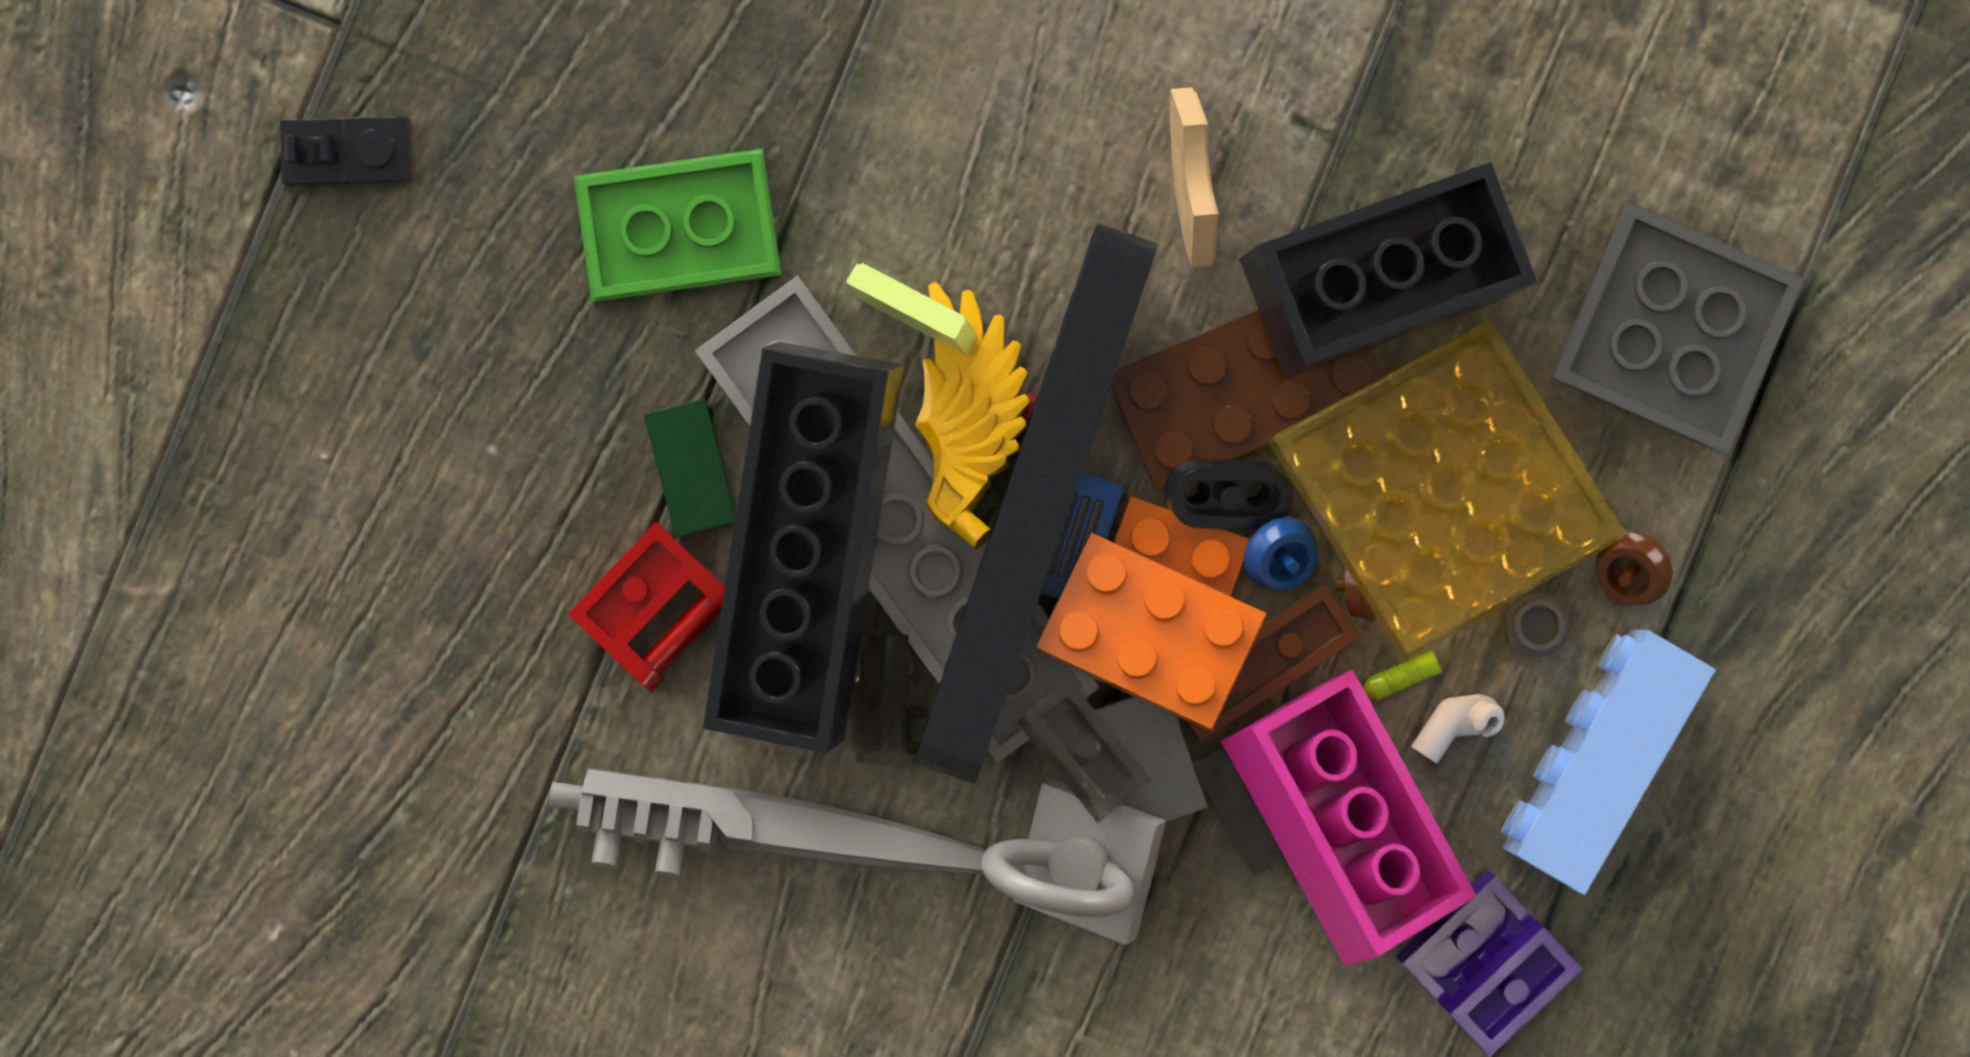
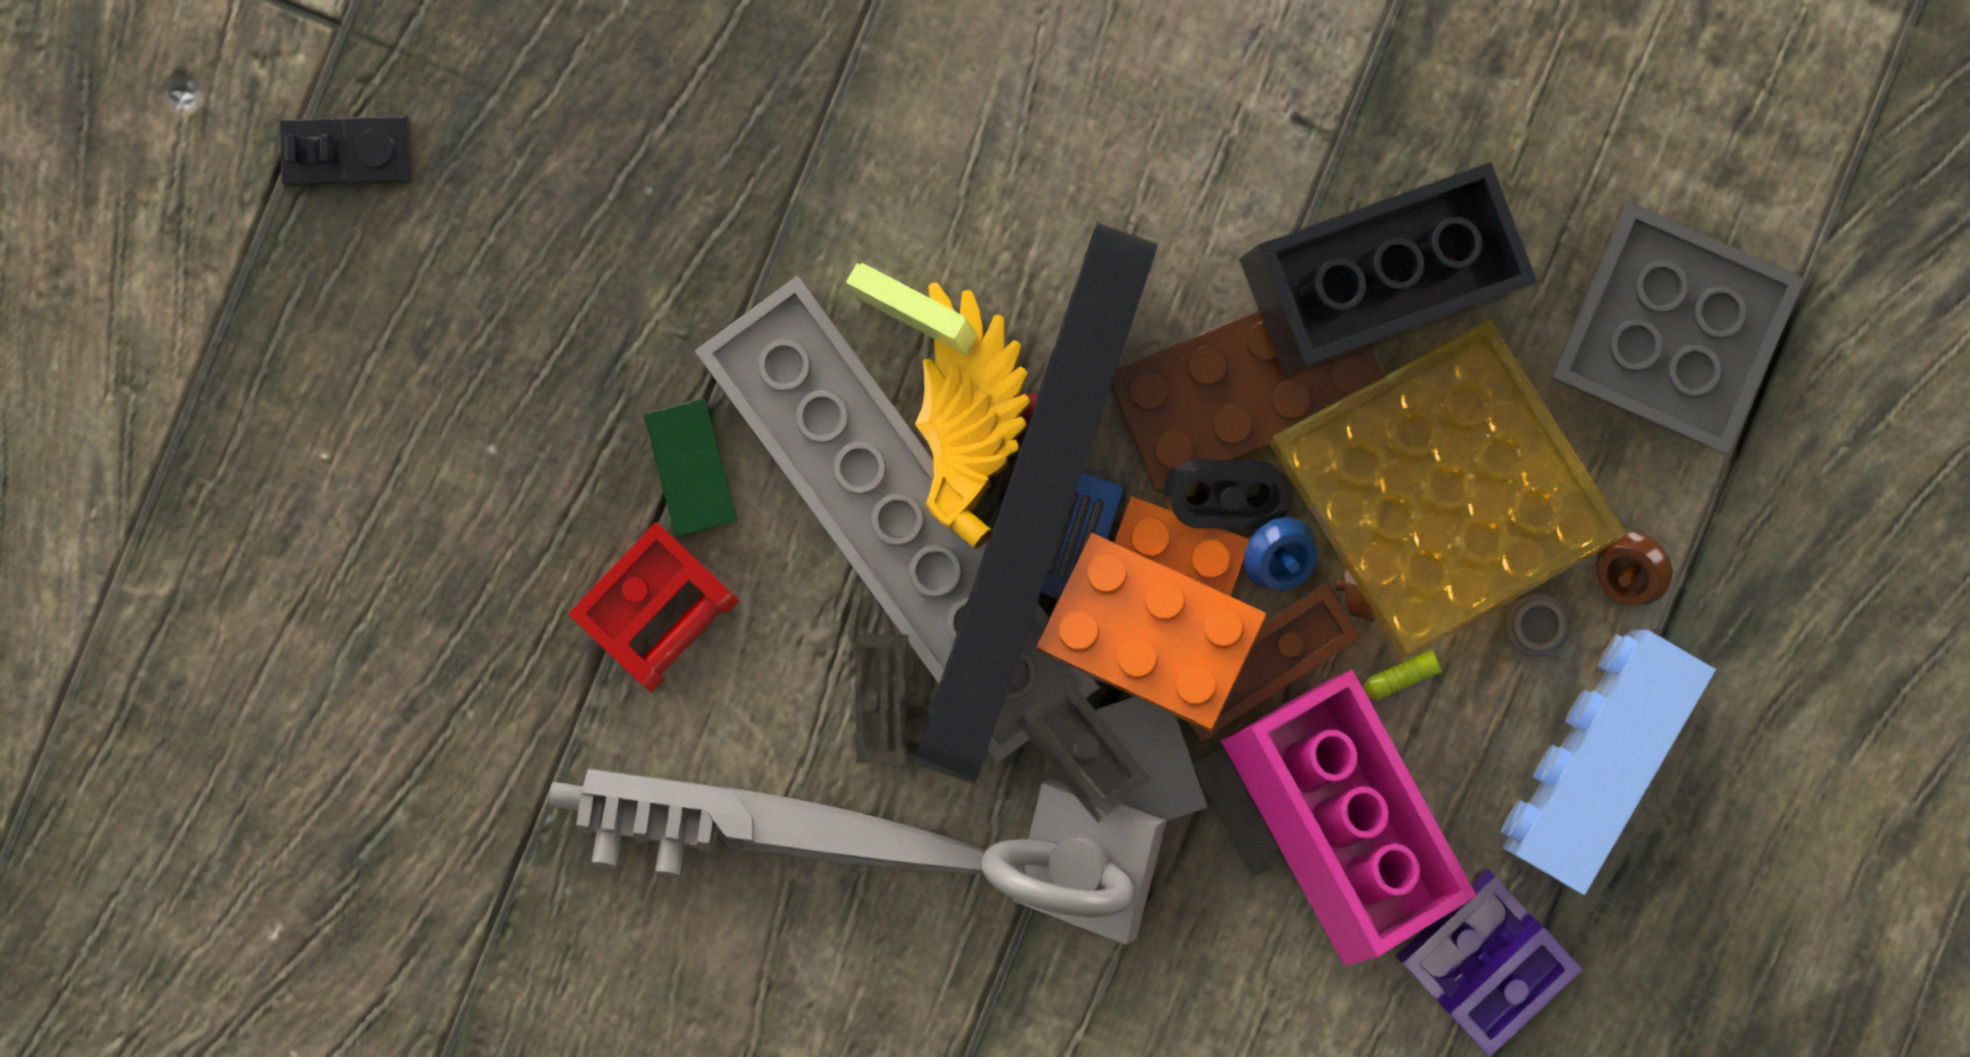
bright green tile [574,149,782,303] -> none
black brick [703,342,904,753] -> none
tan tile [1170,87,1218,267] -> none
white arm [1411,694,1505,764] -> none

